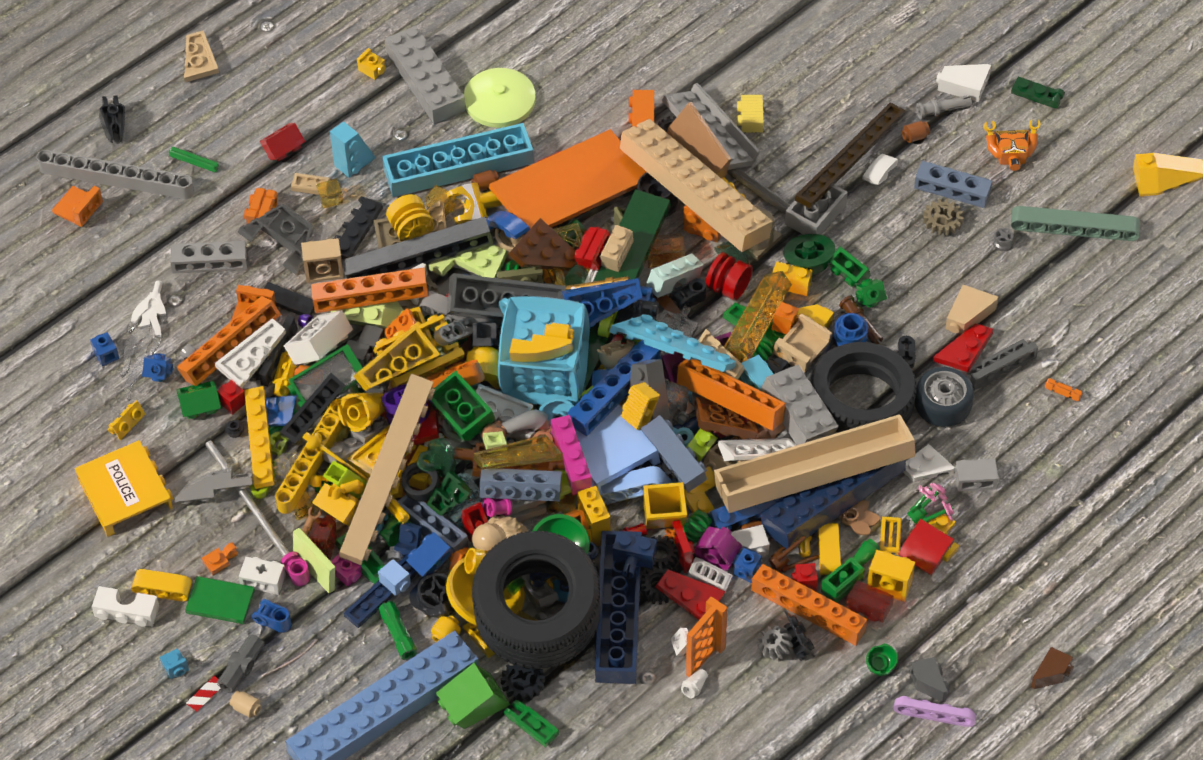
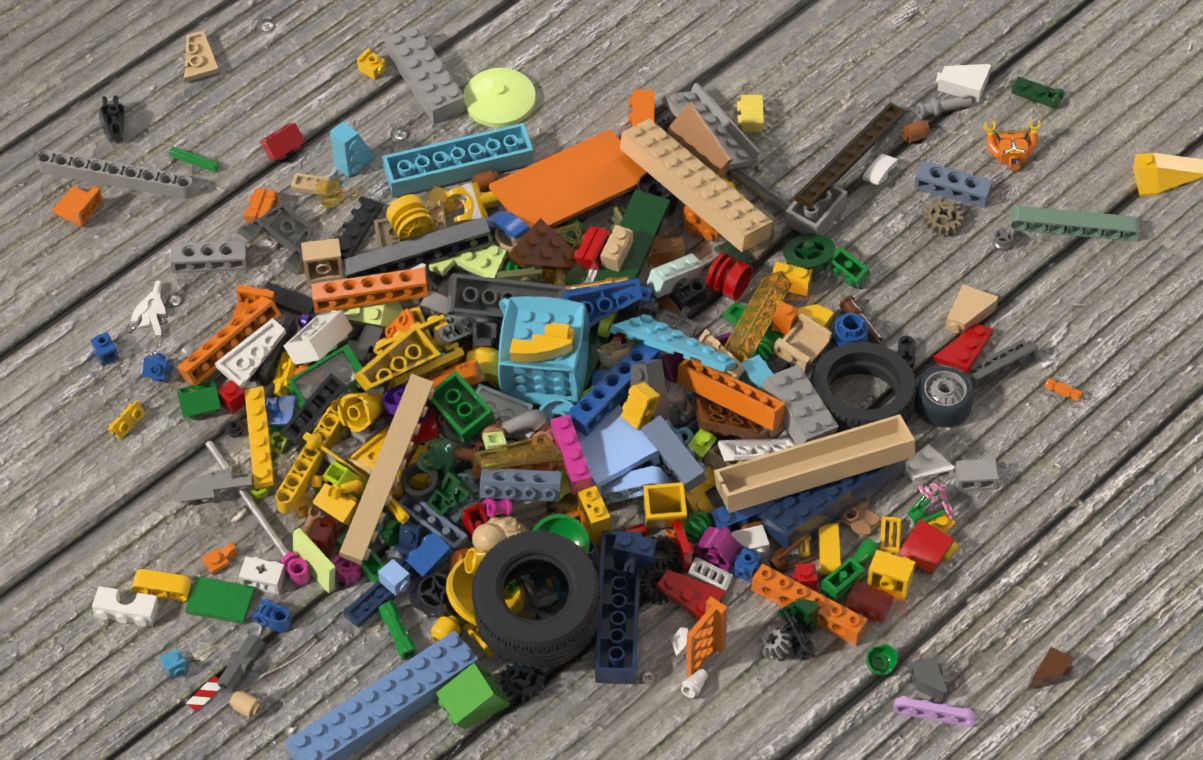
yellow panel [75,440,174,537] -> none
green hinge [504,700,559,748] -> none
green brick [855,279,887,307] -> none
none -> dark green slope [777,599,820,632]

